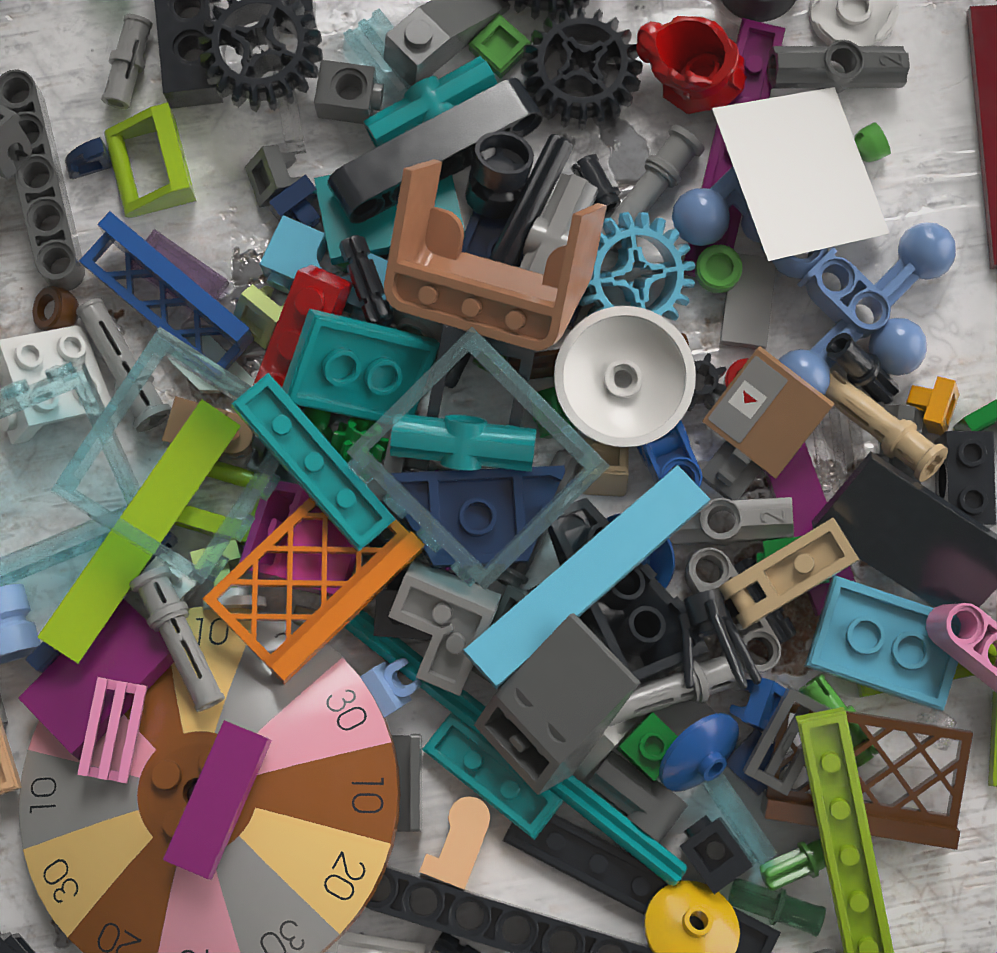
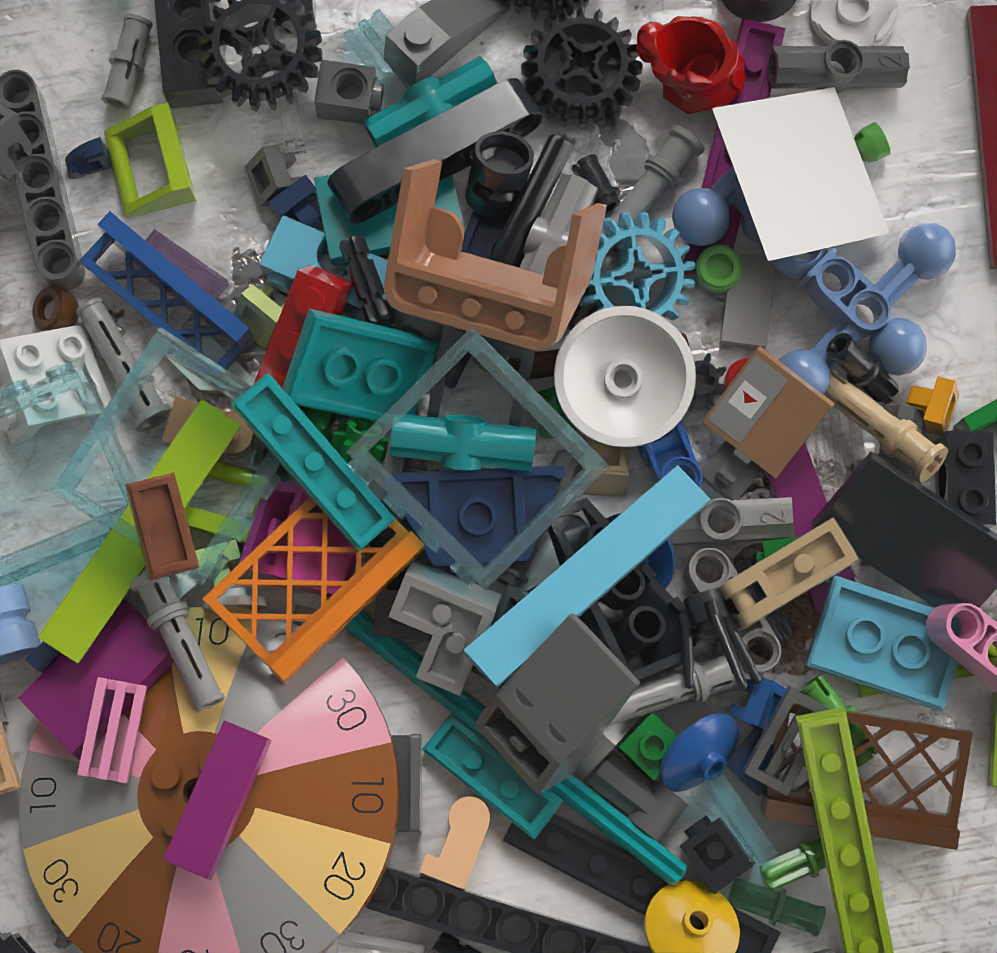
light blue tile [360,658,422,718] -> none
bright green tile [468,14,532,79] -> none
none -> copper tile [125,473,199,581]

